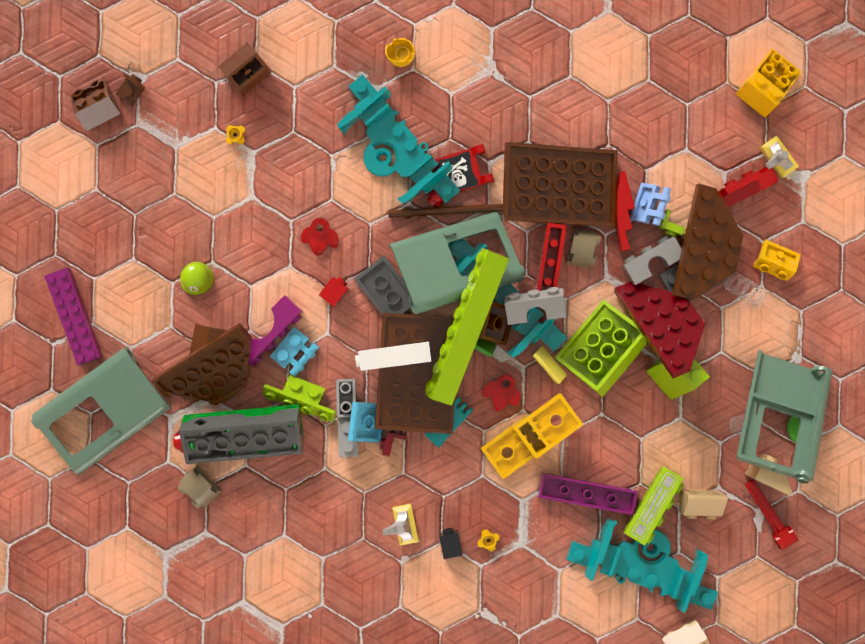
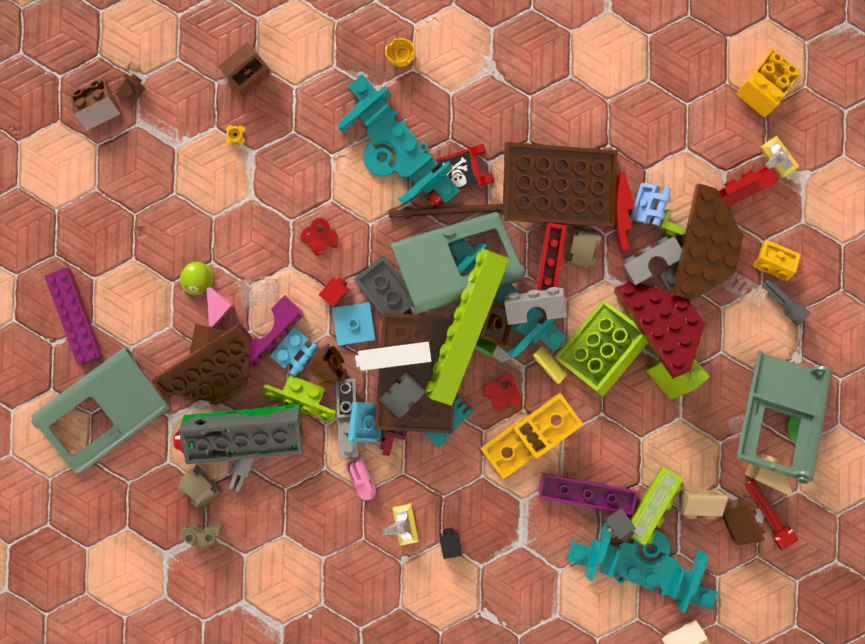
yellow plate [478,529,499,551] -> none
none -> dark tan cylinder [181,524,224,547]
none -> bright pink slope [207,288,234,327]
none -> light grey arm [228,458,254,492]
none -> clear bracket [237,276,280,308]
none -> reddish brown cylinder [310,344,347,384]
none -> medium azure plate [332,302,376,346]
none -> bright pink arm [346,458,376,500]
none -> dark grey brick [379,372,425,419]
none -> dark grey brick [604,508,635,540]
none -> reddish brown slope [722,498,765,545]
none -> dark grey piece [762,279,811,326]

